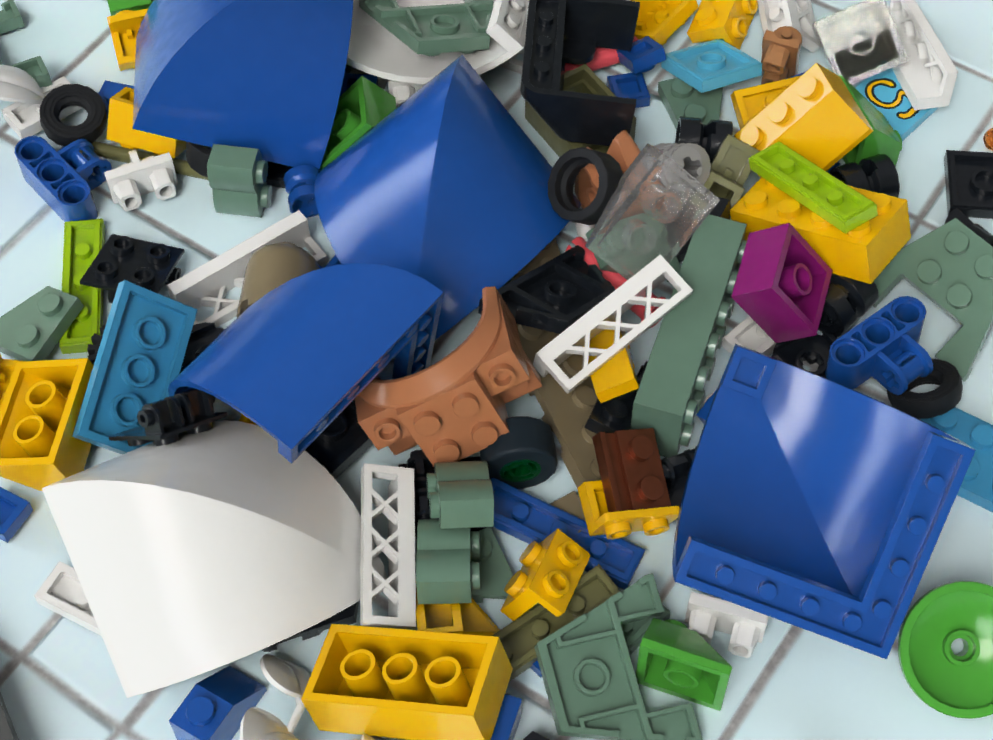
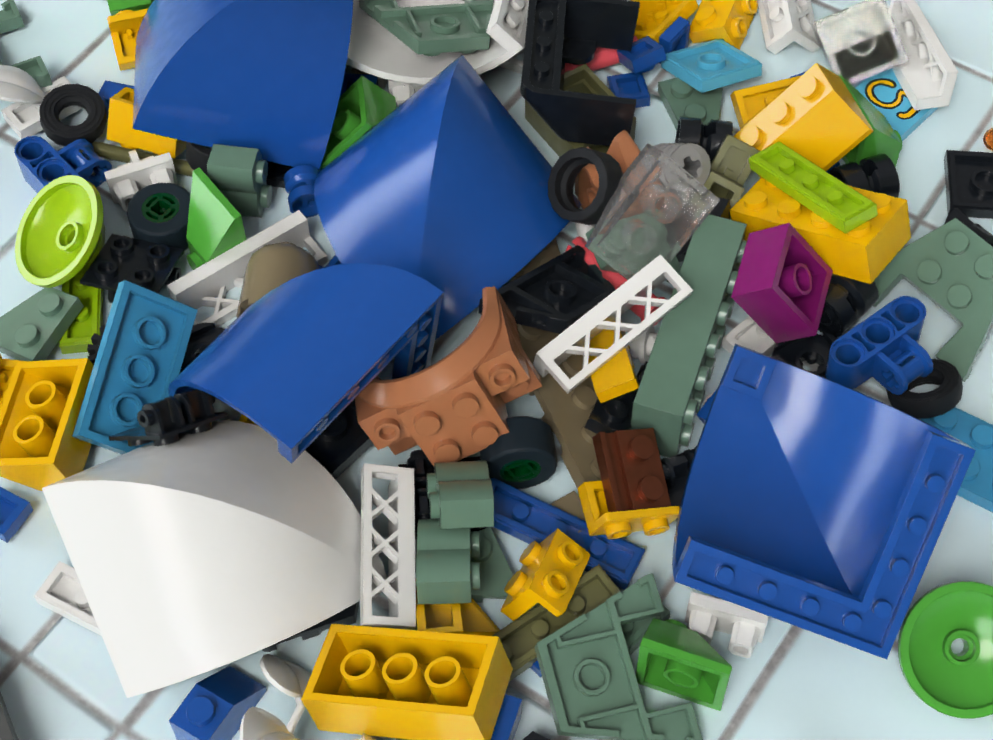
medium nougat hips [761,26,802,85] -> none
none -> lime dish [15,175,104,288]
none -> black wheel [126,183,190,250]
none -> bright green slope [186,167,246,270]
none -> white plate [630,326,658,364]
none -> blue tile [659,16,690,64]

